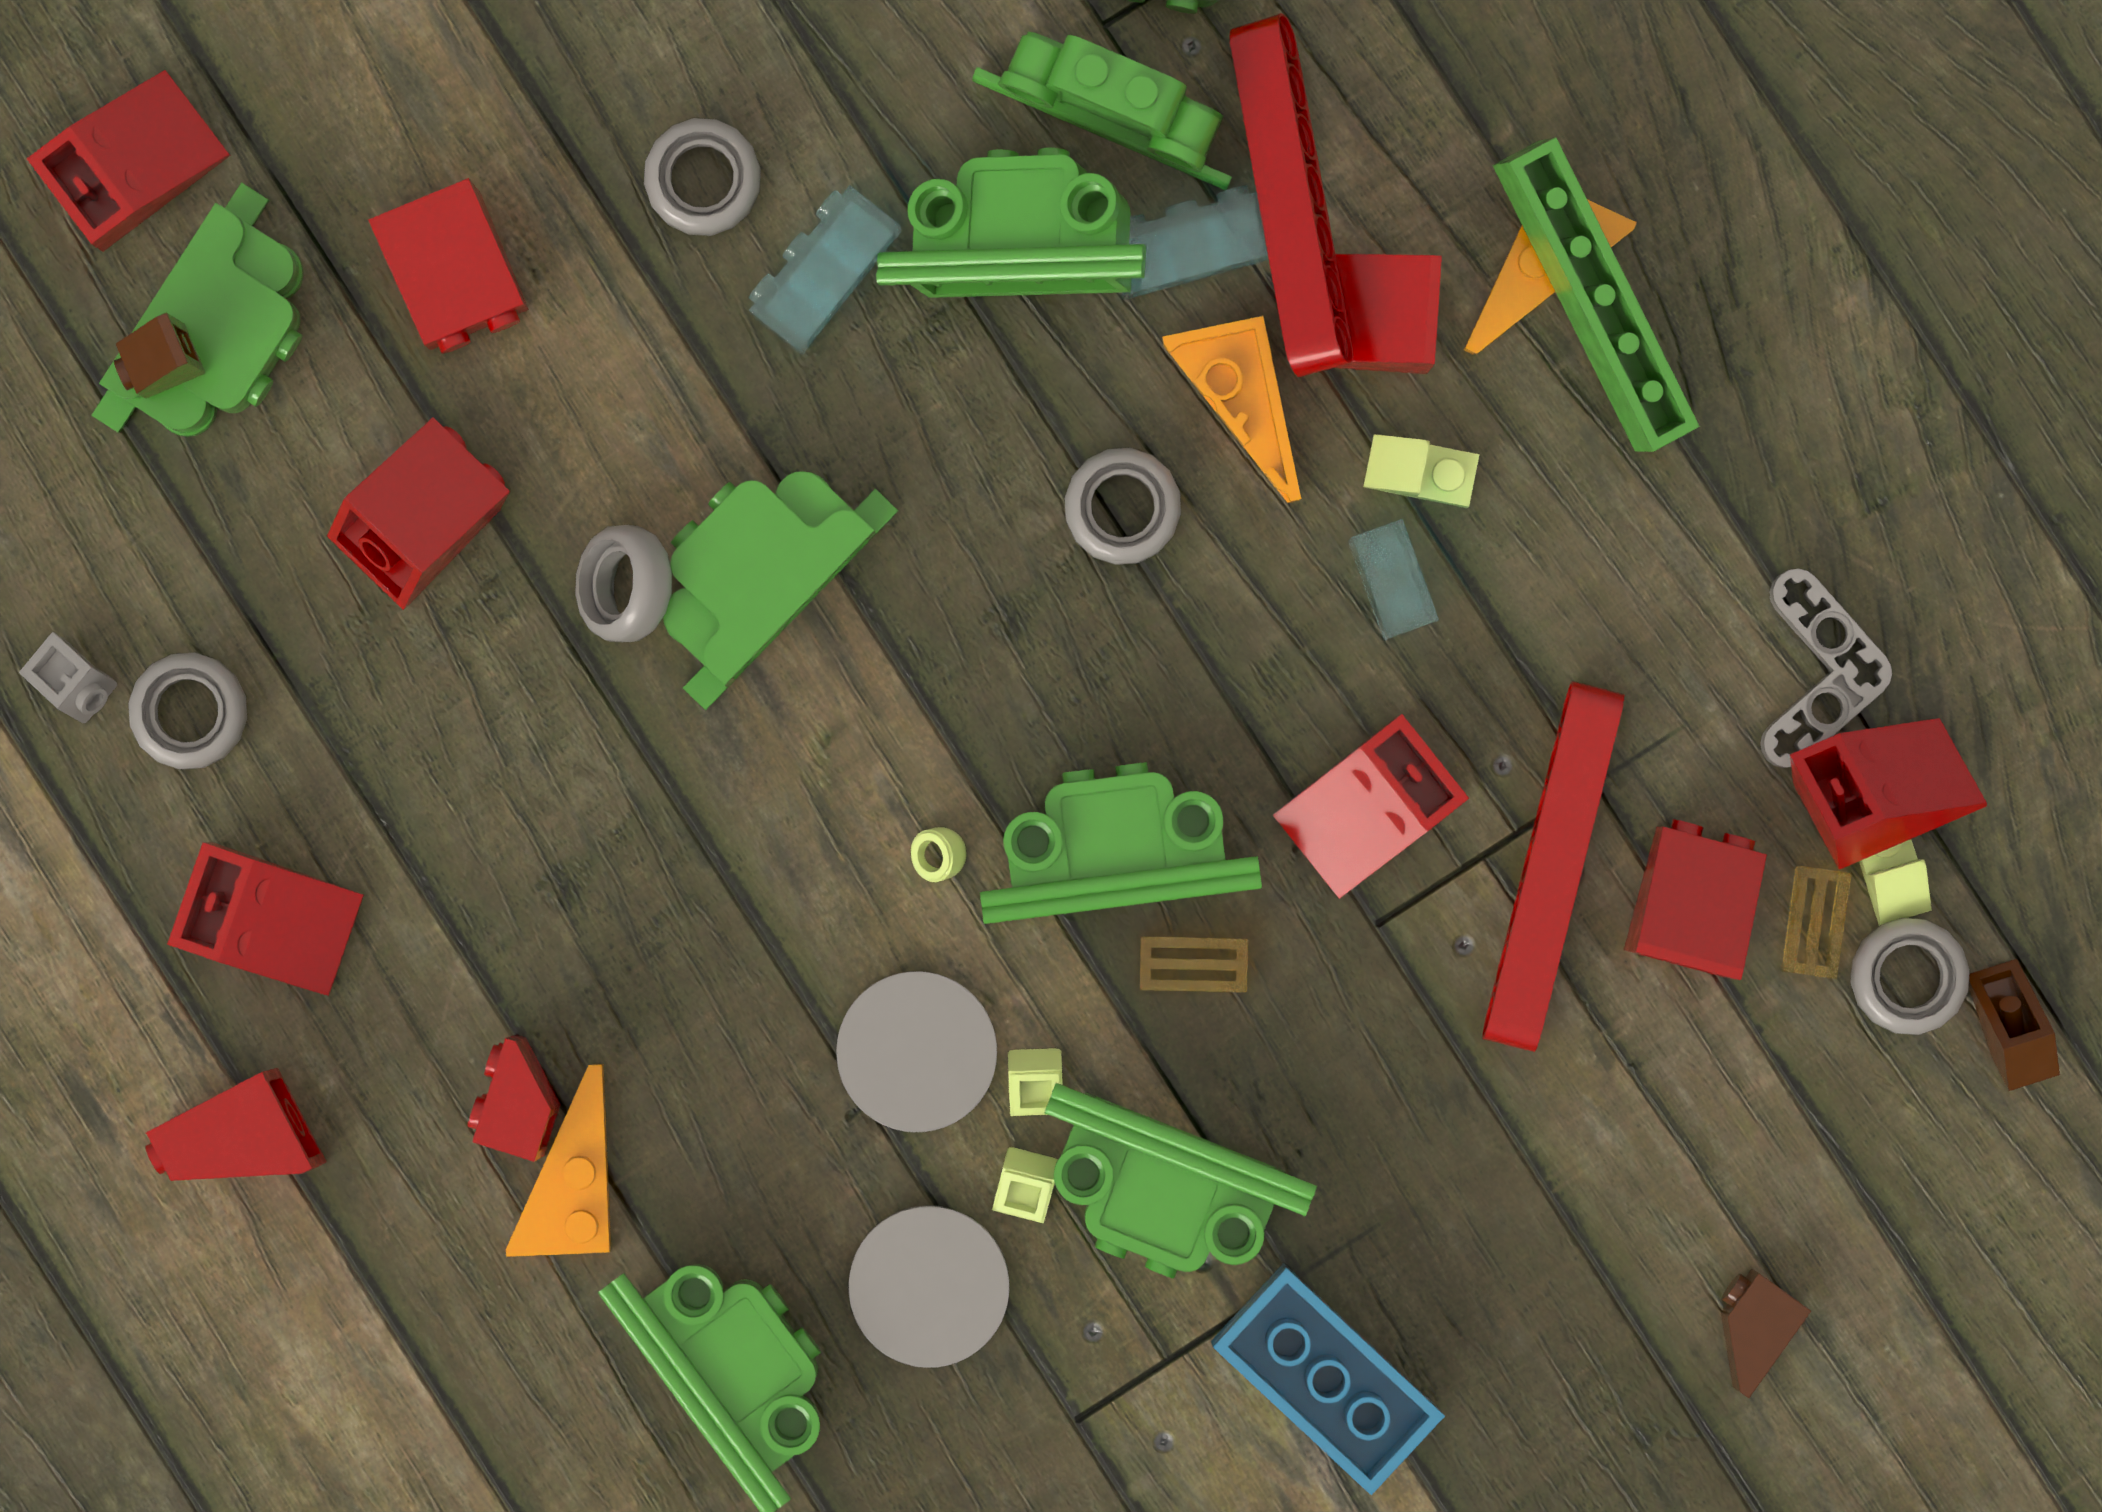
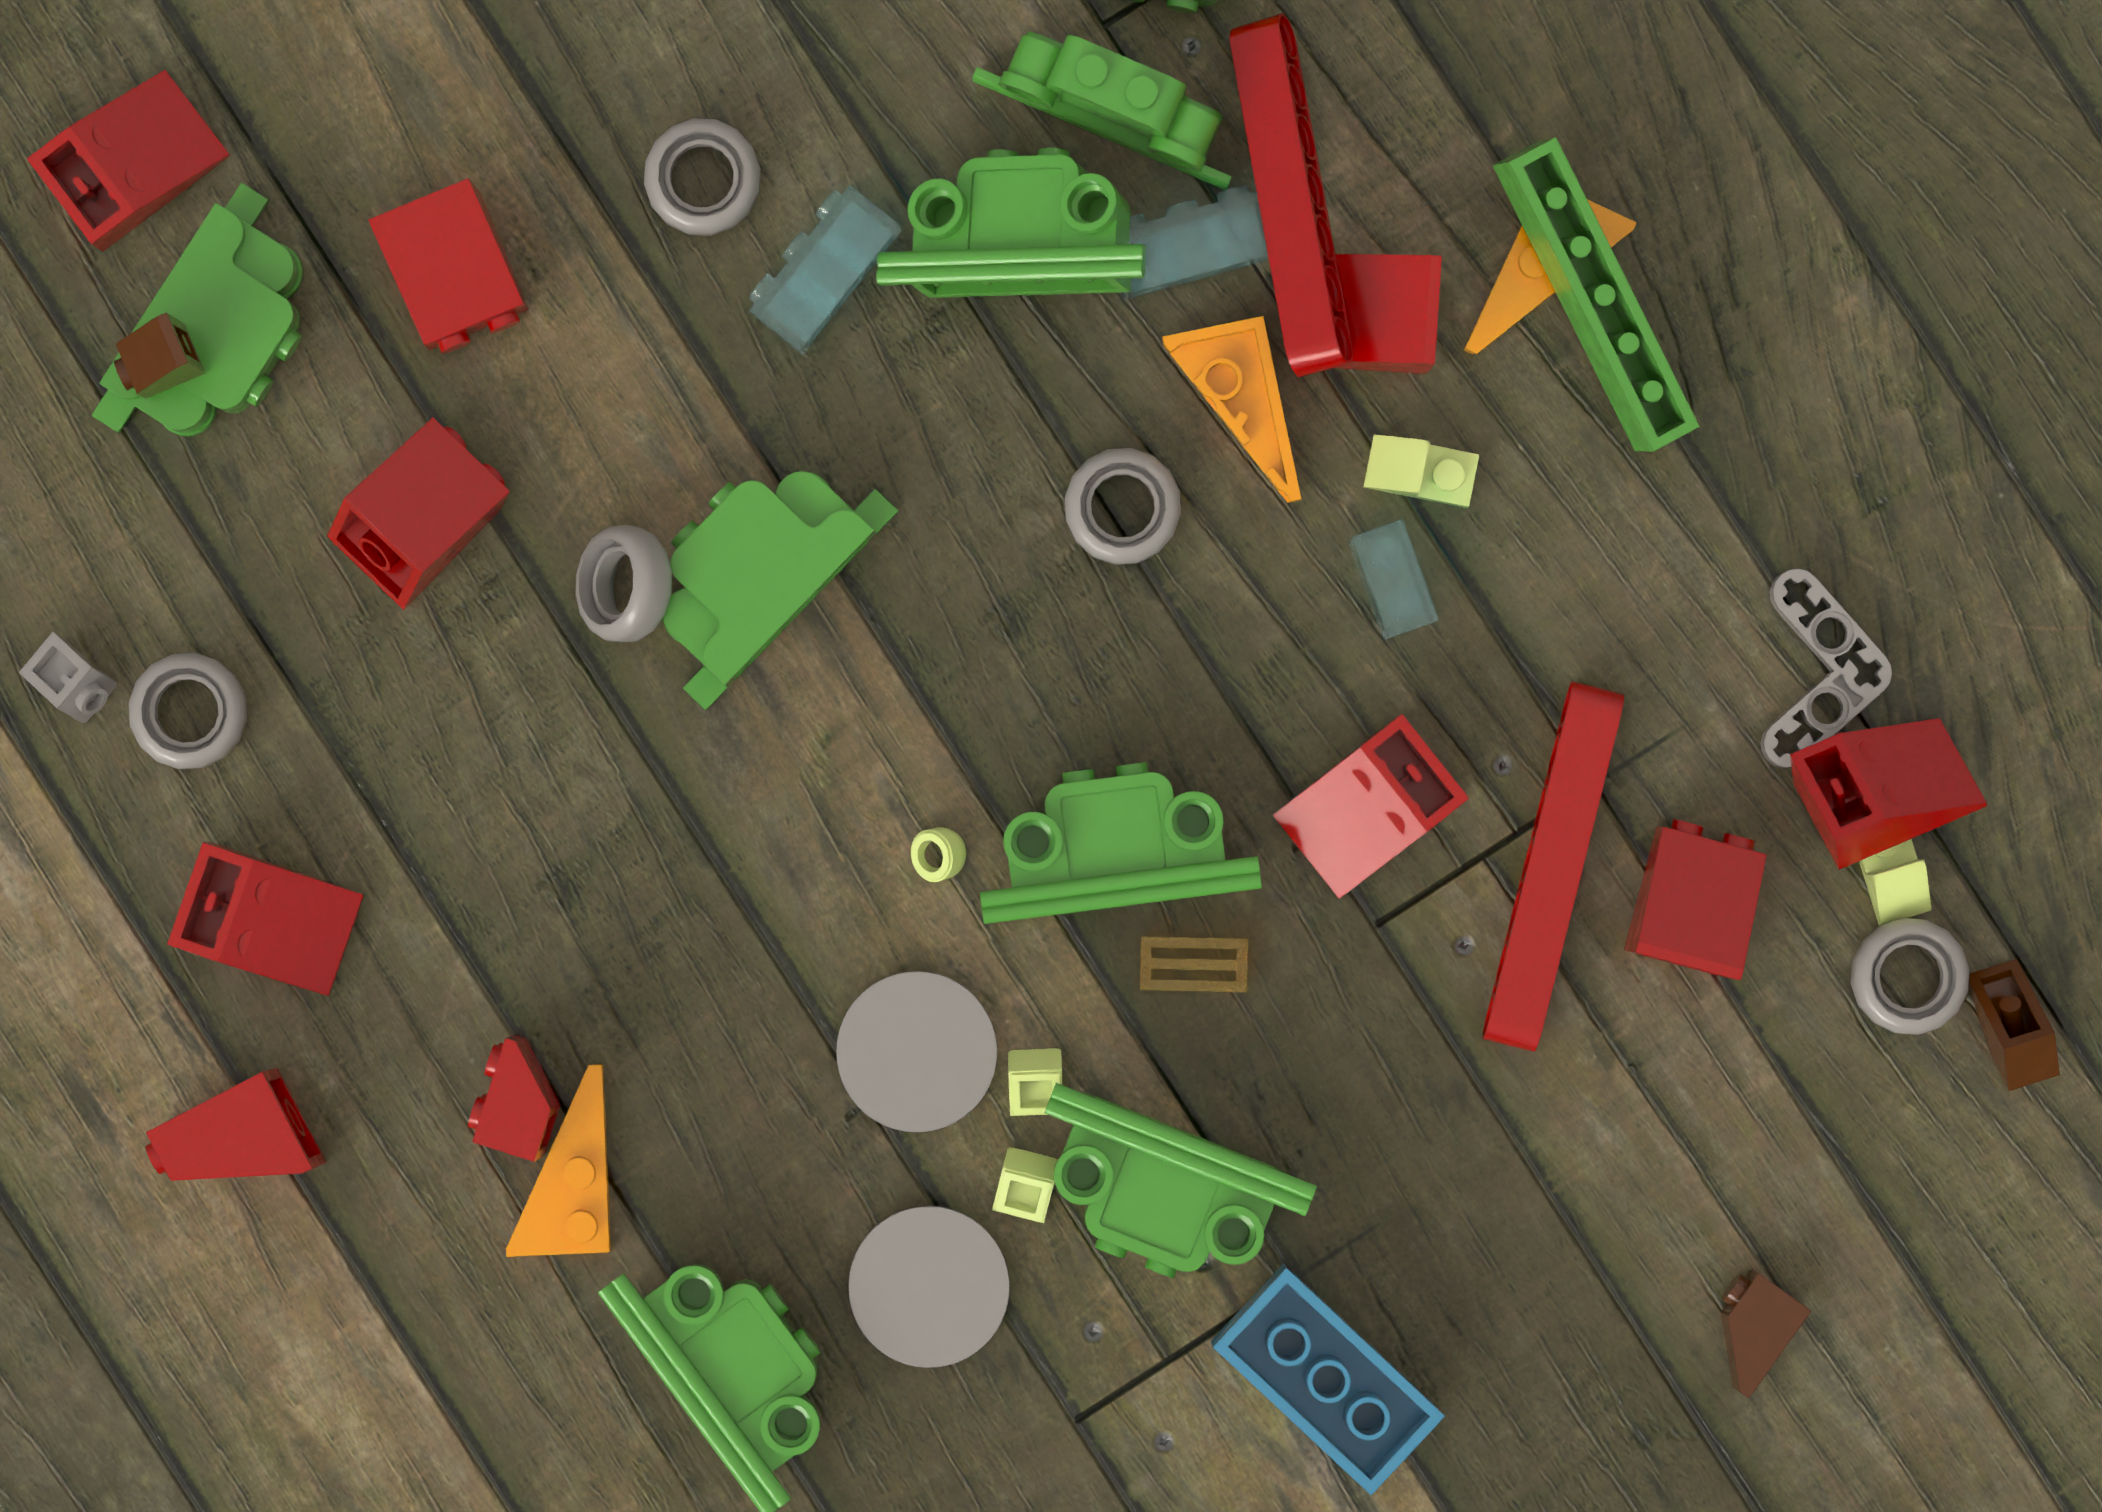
clear yellow tile [1781,866,1852,979] -> none

